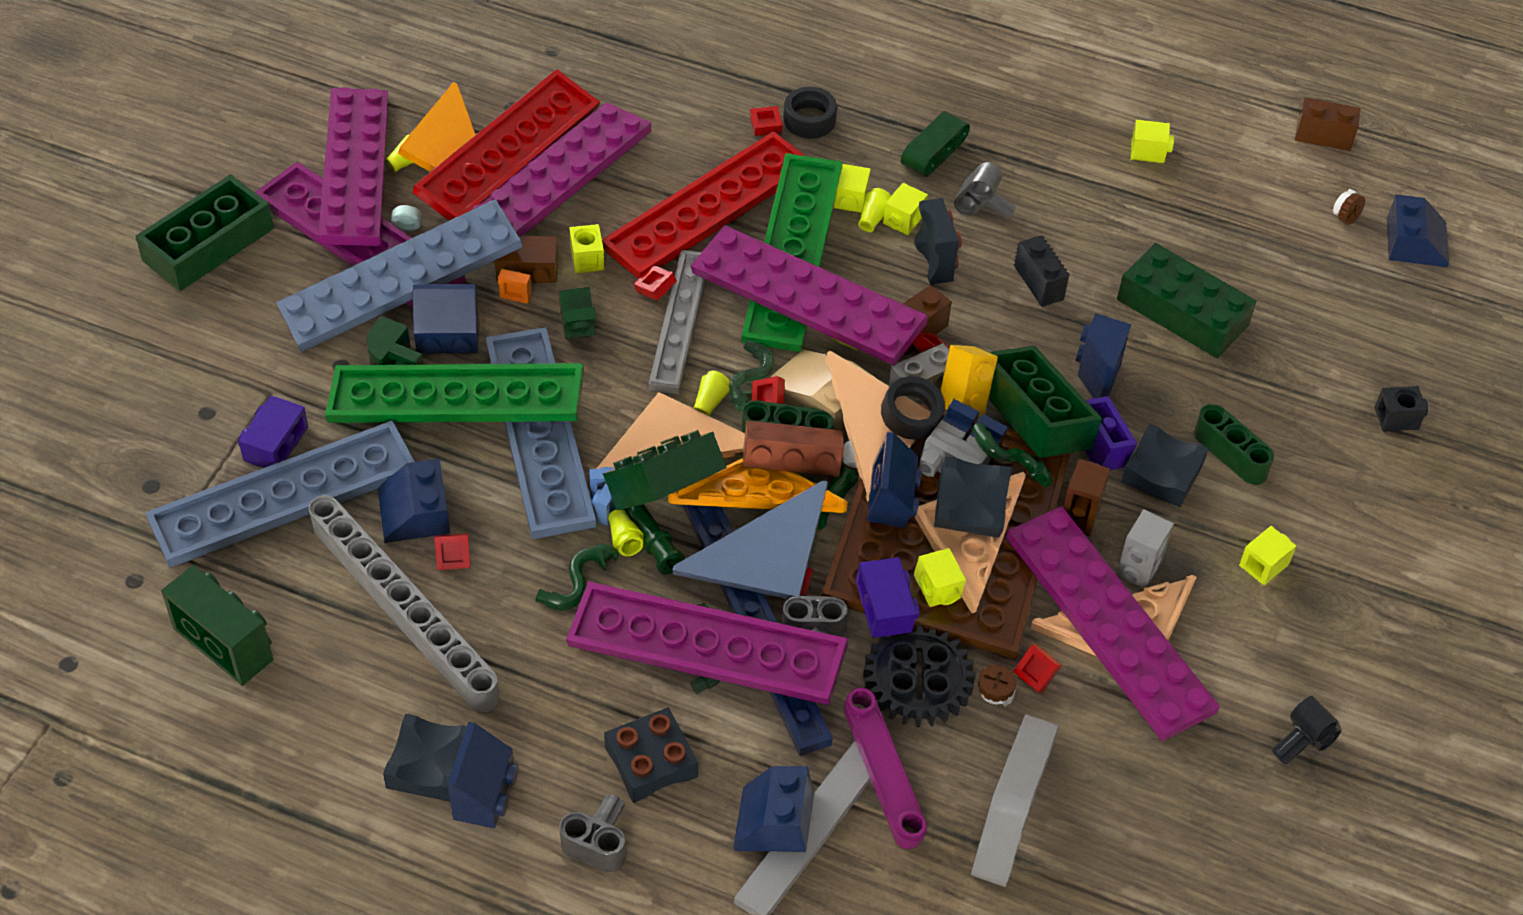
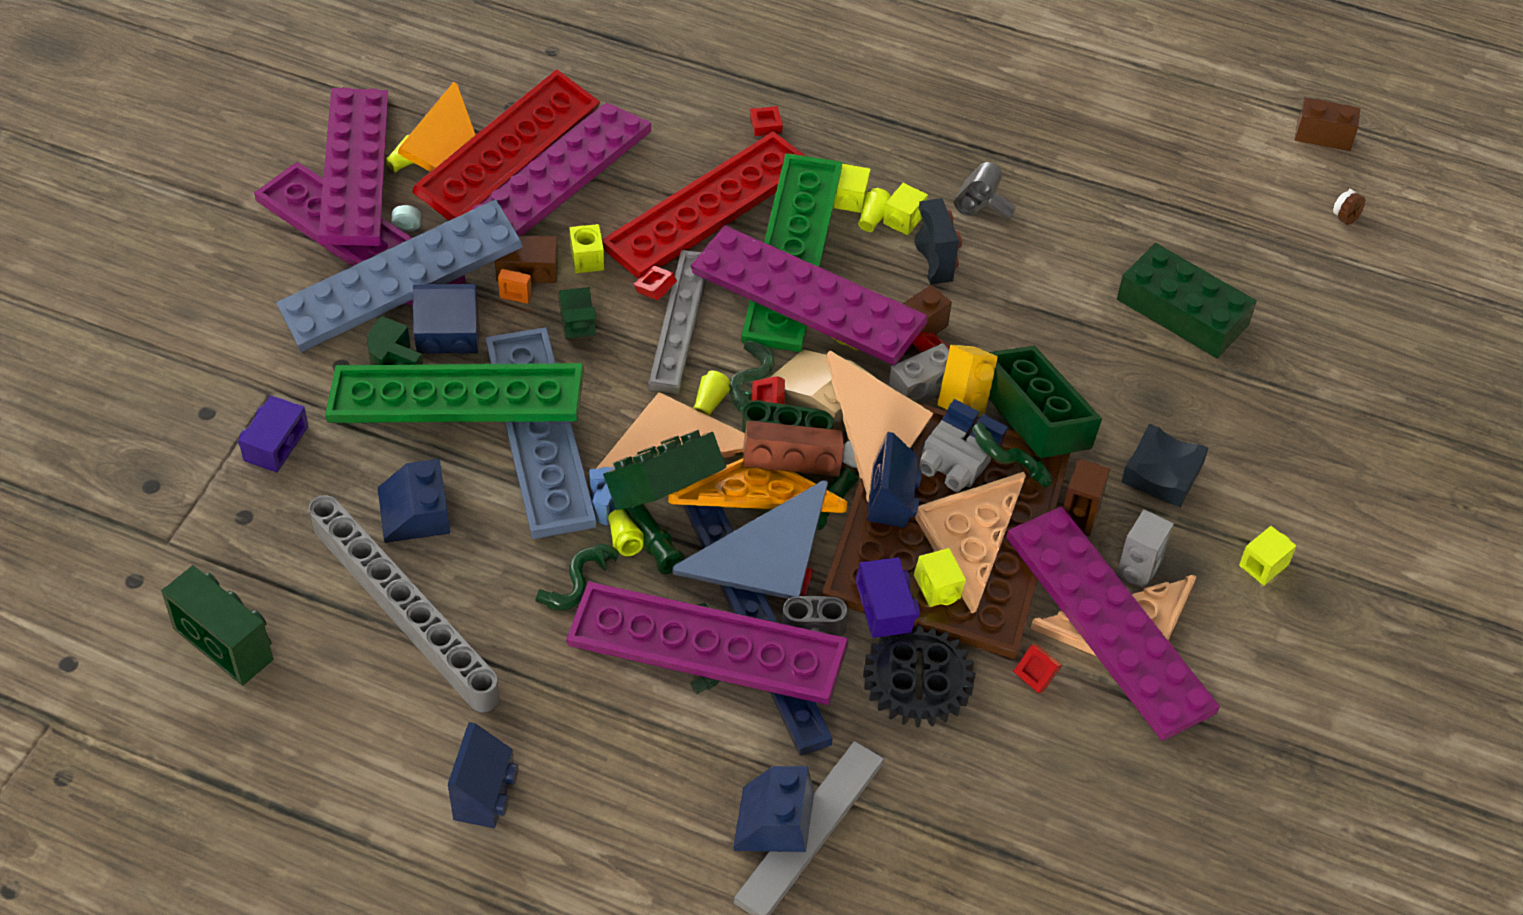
dark green brick [135,174,274,291] -> none
sand blue plate [145,421,415,568] -> none
black brick [383,713,467,802] -> none
red plate [434,533,471,570] -> none
flat silver beam [559,794,626,872] -> none
black brick [604,707,698,803] -> none
black tyre [783,86,837,138] -> none
magenta piece [843,688,927,849] -> none
black tyre [881,376,945,440] -> none
dark green beam [901,111,970,177] -> none
black brick [934,456,1012,538] -> none
light grey beam [971,714,1059,887] -> none
reddish brown piece [978,664,1017,707] -> none
black brick [1013,235,1070,307] -> none
dark blue slope [1075,313,1131,398] -> none
dark purple brick [1084,396,1138,471] -> none
neon yellow brick [1130,120,1174,163] -> none
dark green beam [1194,404,1275,485] -> none
black beam [1272,696,1342,764] -> none
black brick [1374,386,1428,432] -> none
dark blue slope [1387,194,1449,267] -> none

